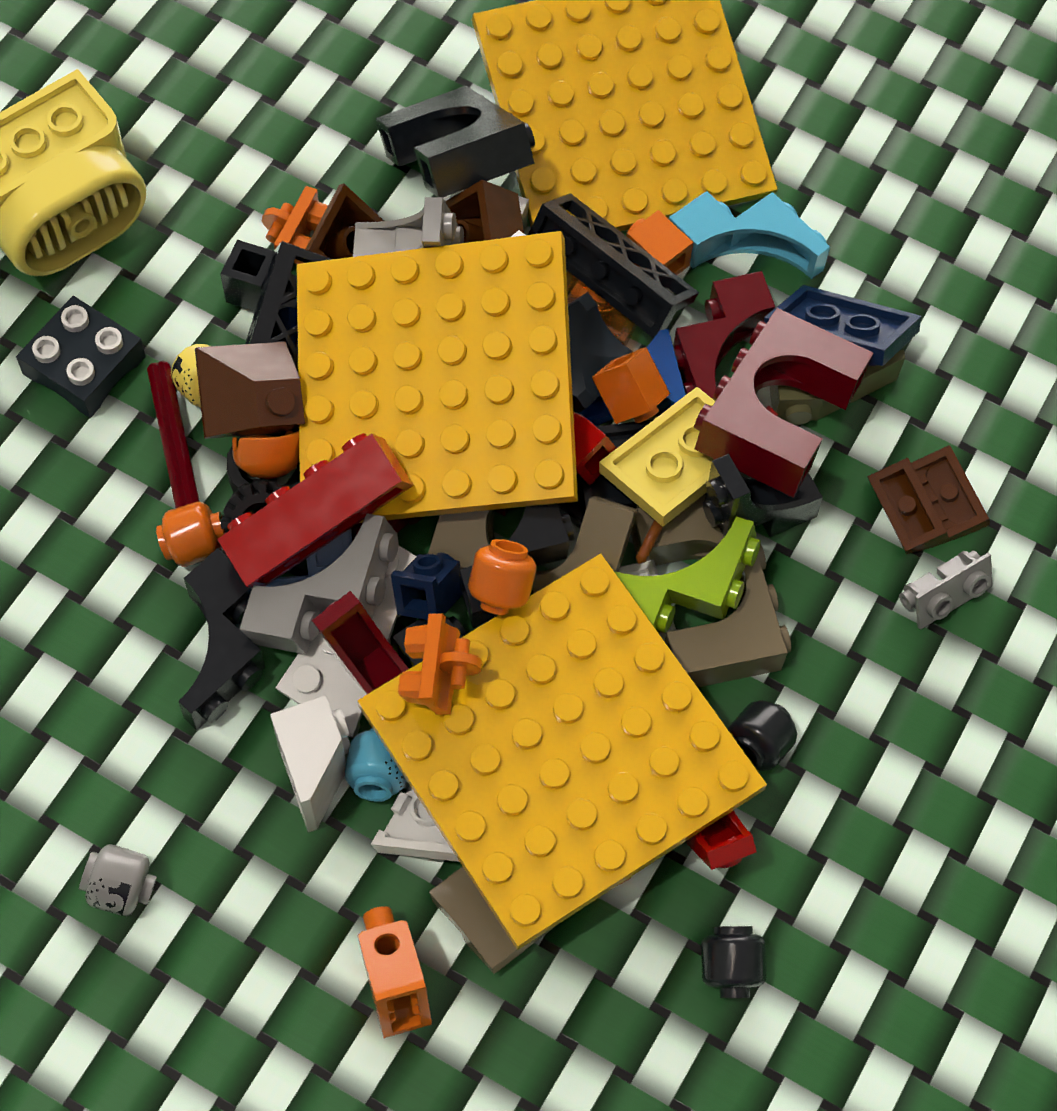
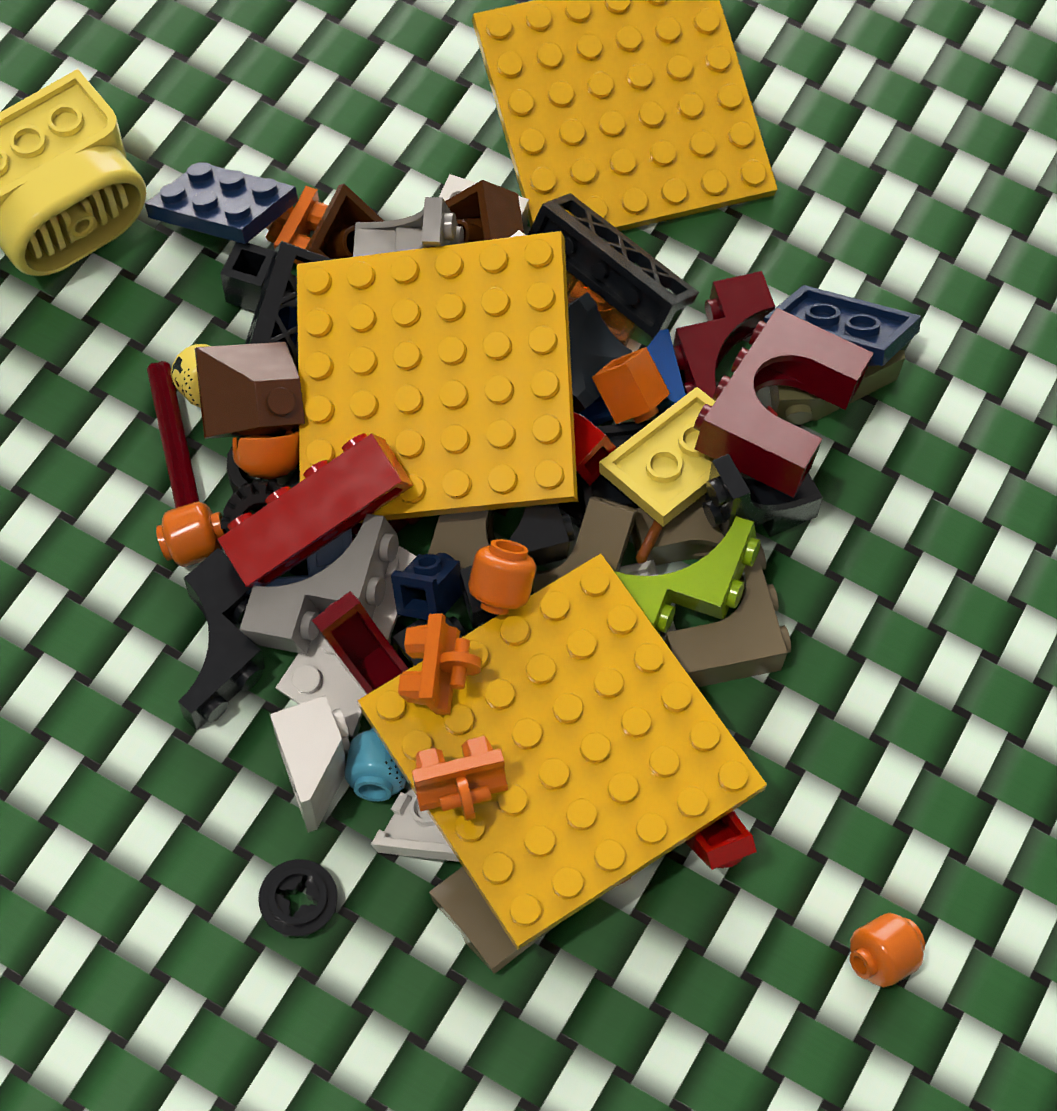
black brick [16,296,146,418] -> none
light grey head [79,844,157,916] -> none
orange torso [358,906,432,1038] -> none
black arch [375,86,535,197] -> none
orange brick [626,210,694,275] -> none
medium azure arch [669,191,830,279] -> none
black head [701,926,767,998] -> none
black head [728,700,797,771] -> none
reddish brown slope [867,445,990,554] -> none
light grey hinge [899,551,992,630] -> none
none -> dark blue plate [145,162,299,244]
none -> black gear [258,859,338,938]
none -> orange hips [411,736,508,821]
none -> orange head [850,913,925,988]

